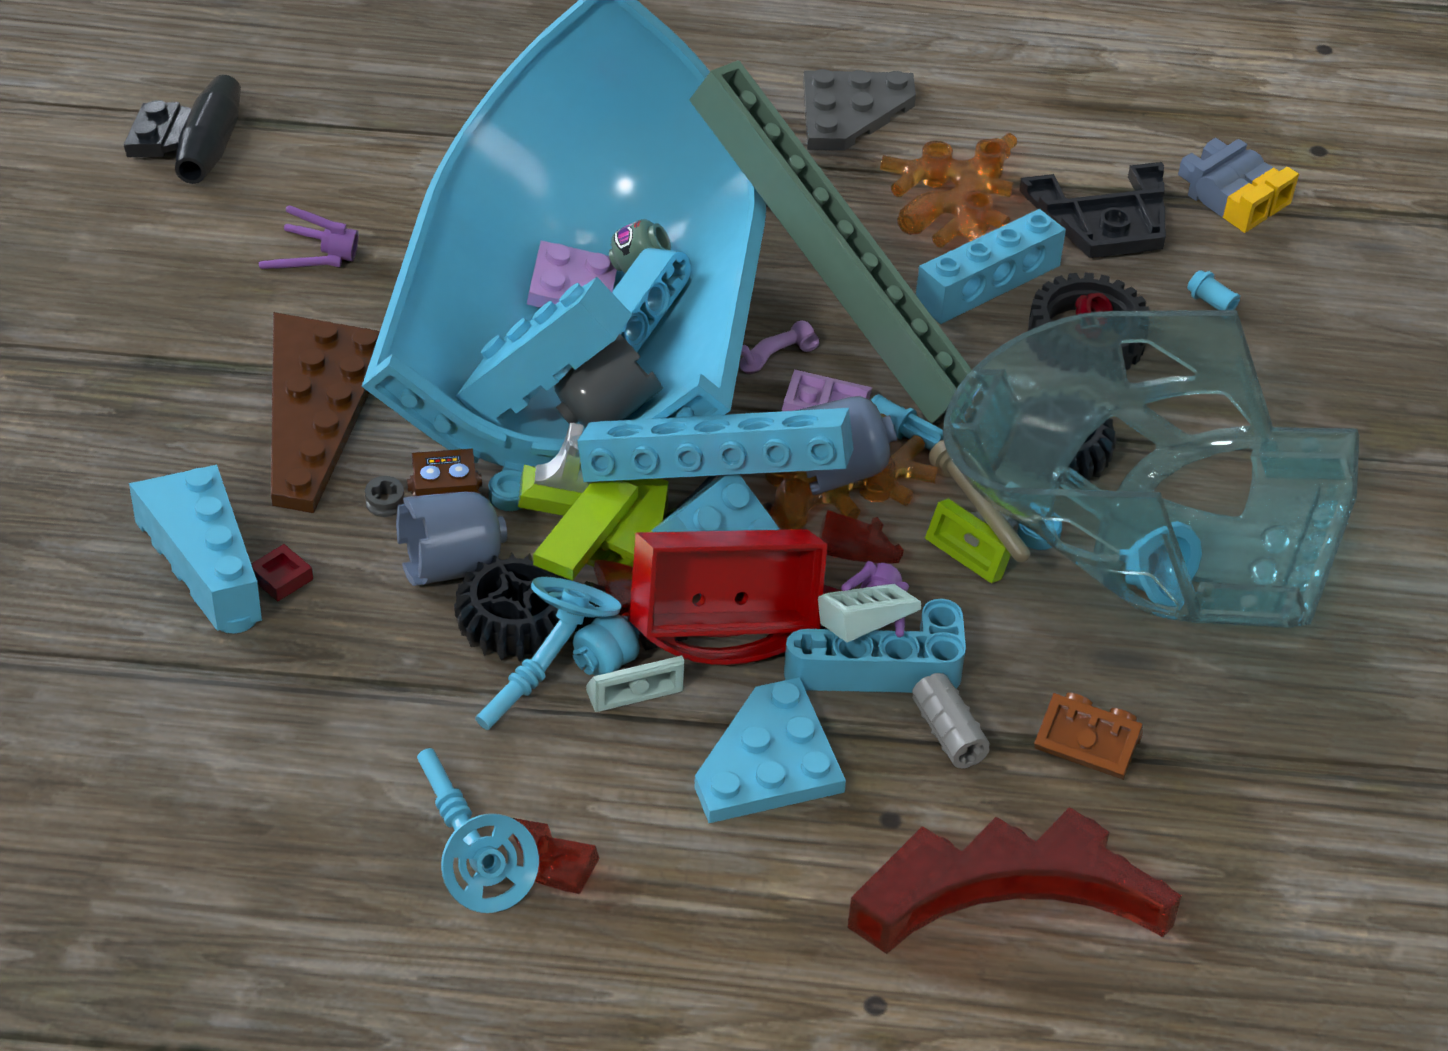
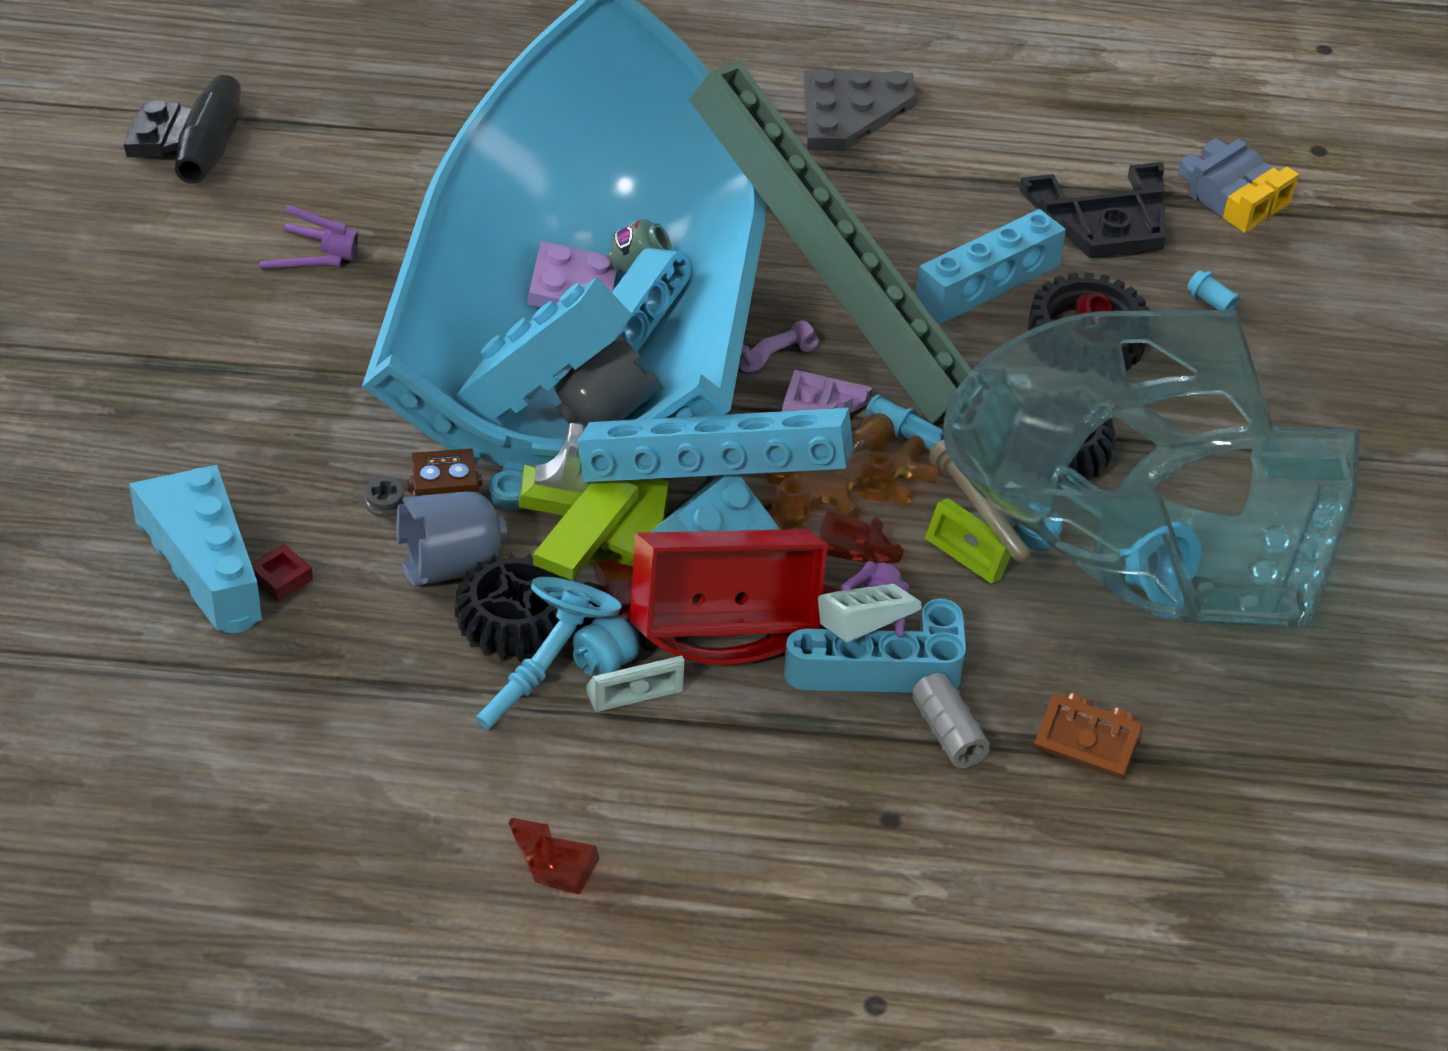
reddish brown wing [271,312,380,513] -> none
medium azure dish [417,748,539,913] -> none
medium azure plate [694,677,846,823] -> none
sand blue cylinder [795,396,897,496] -> none
clear red arch [847,807,1182,954] -> none
clear orange plant [880,133,1017,248] -> none

